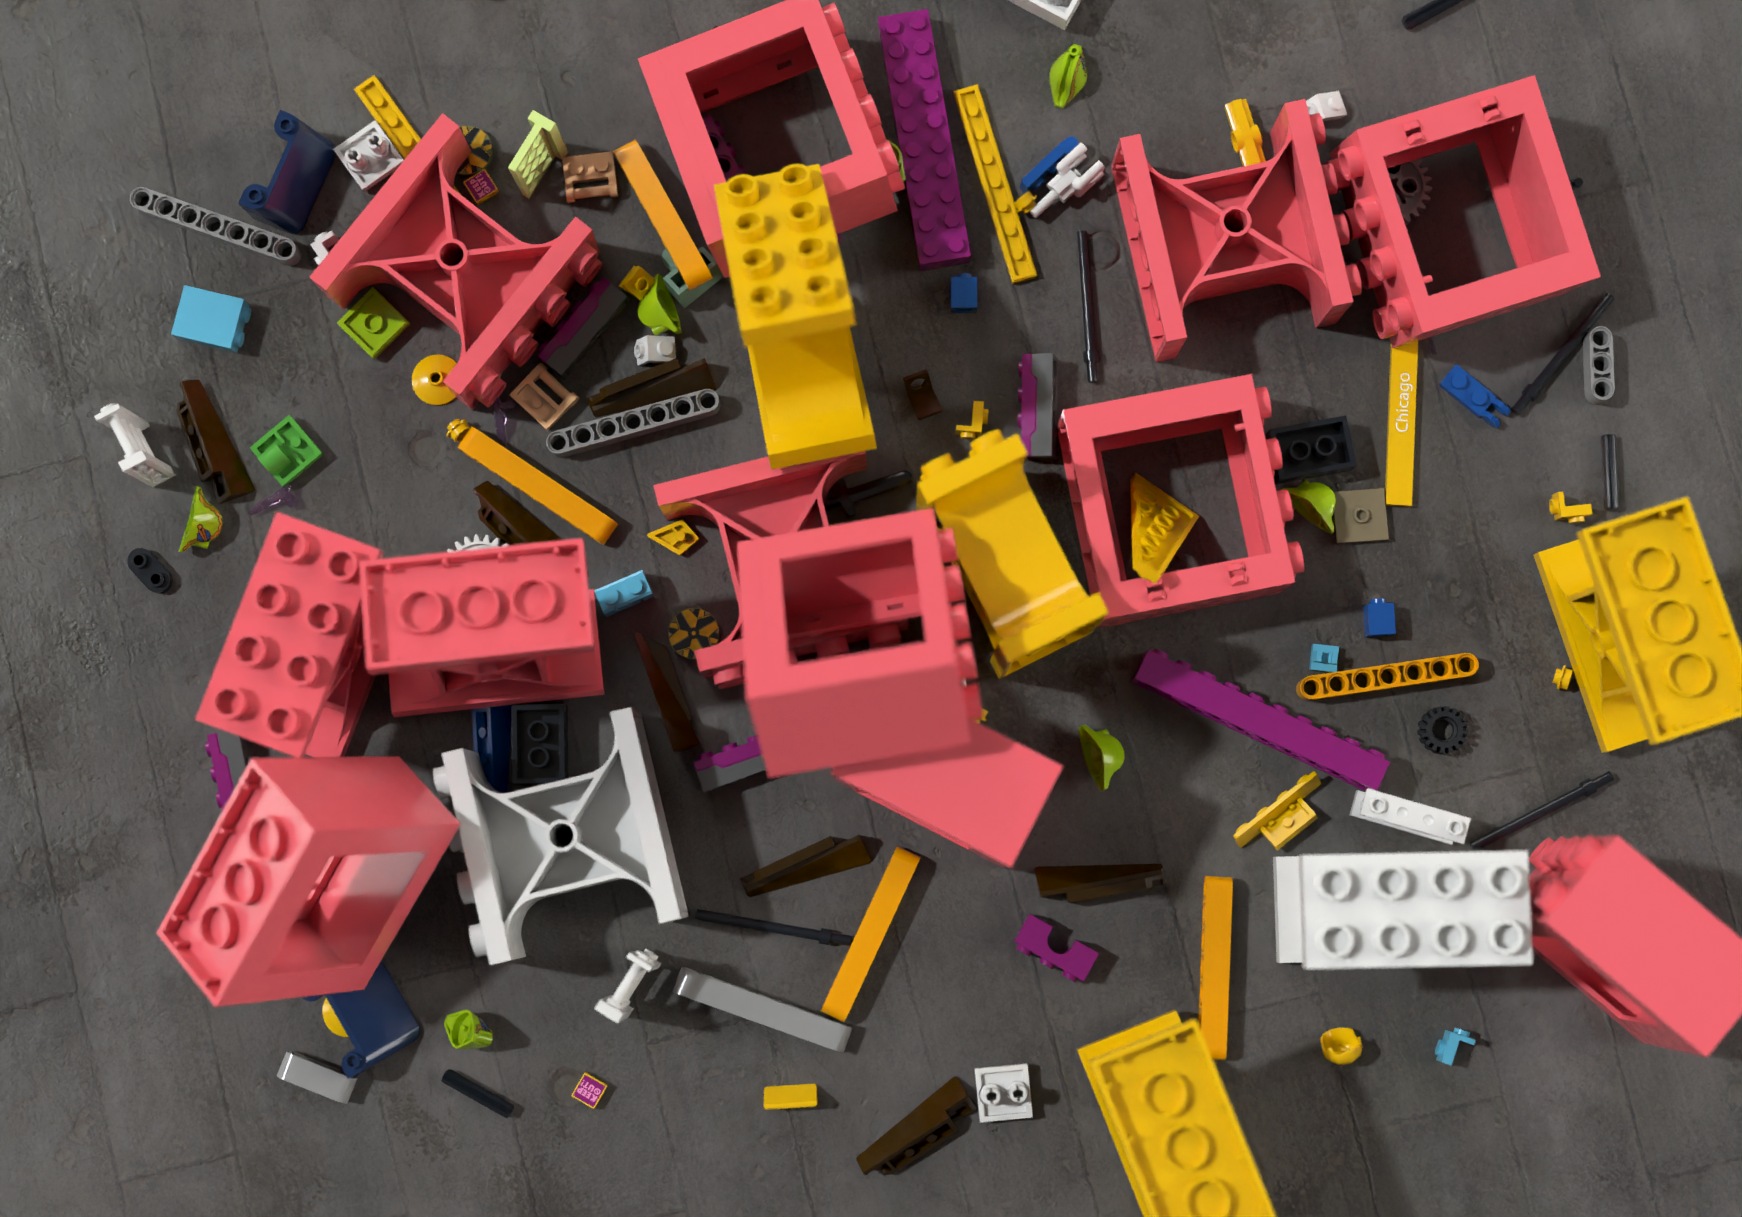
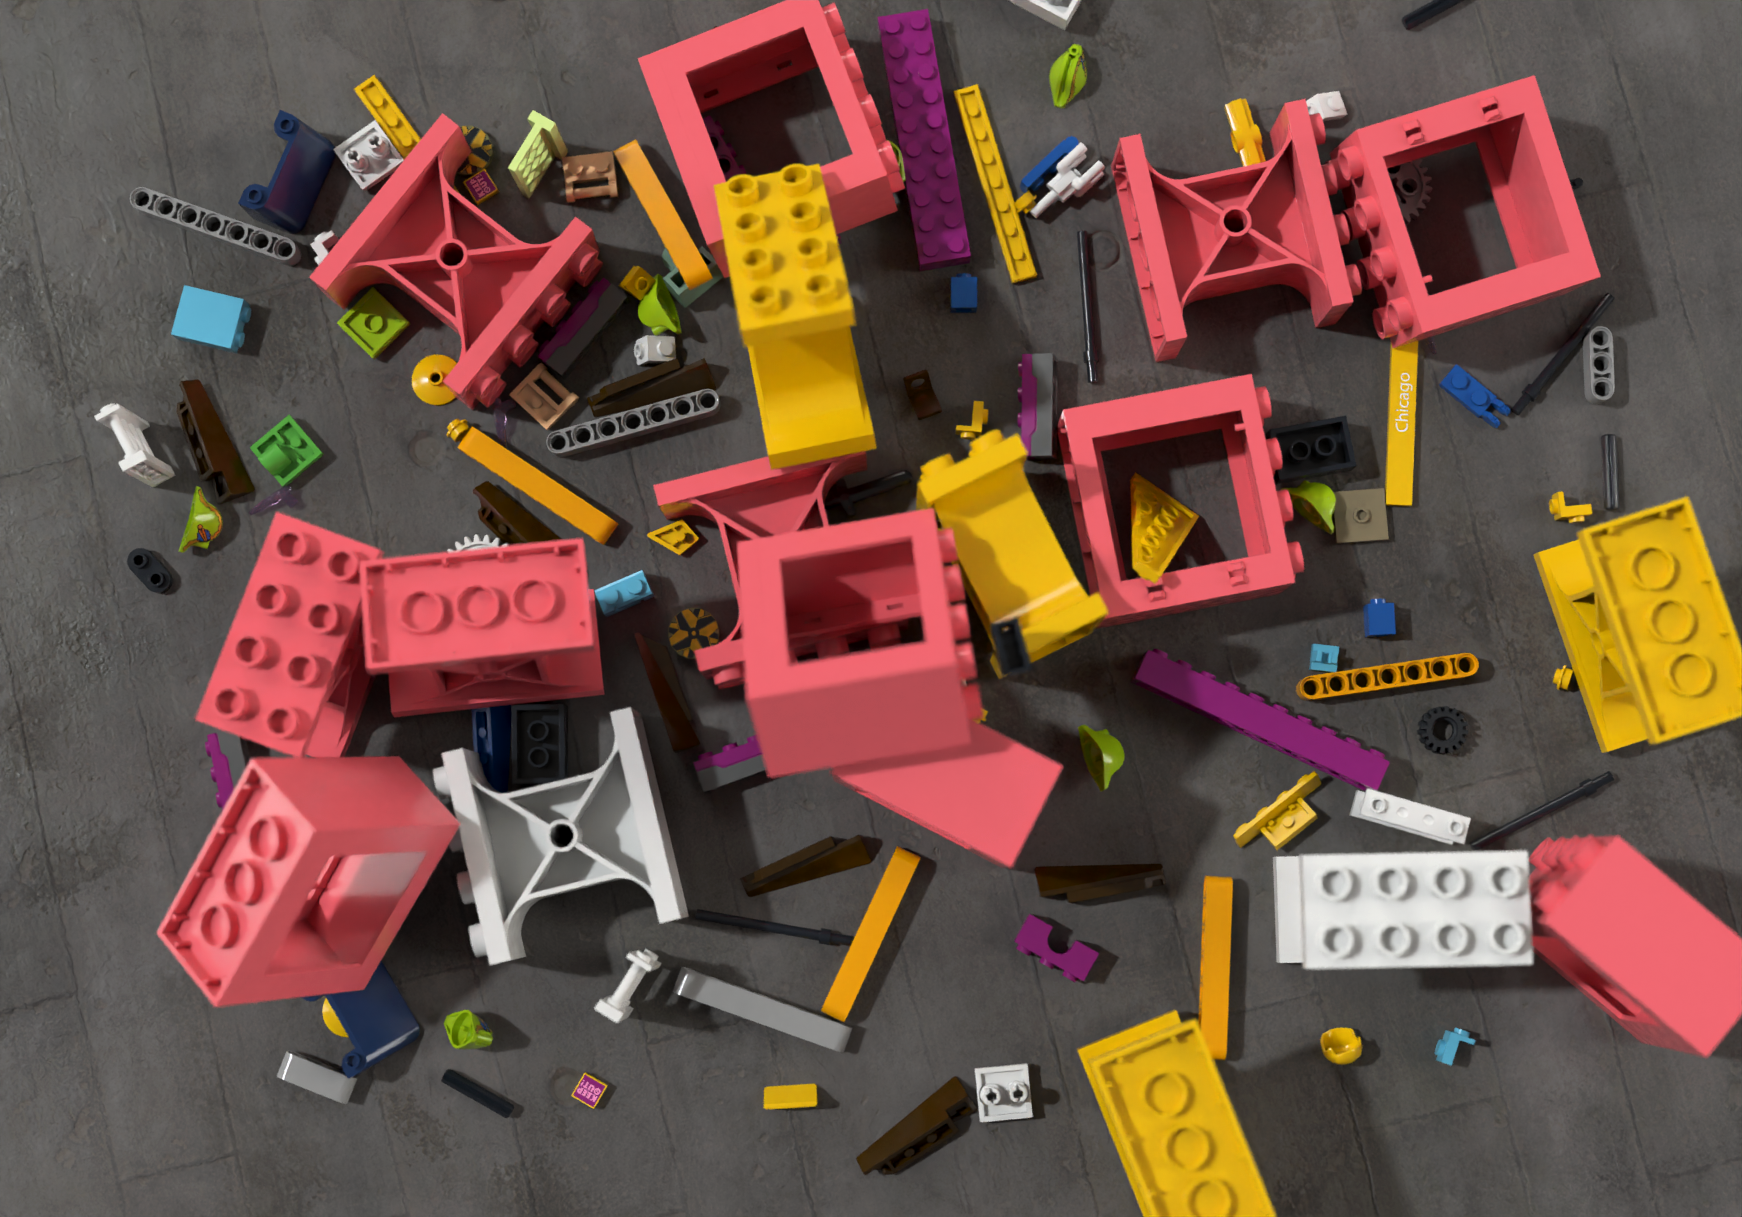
none -> black torso [990,617,1032,677]

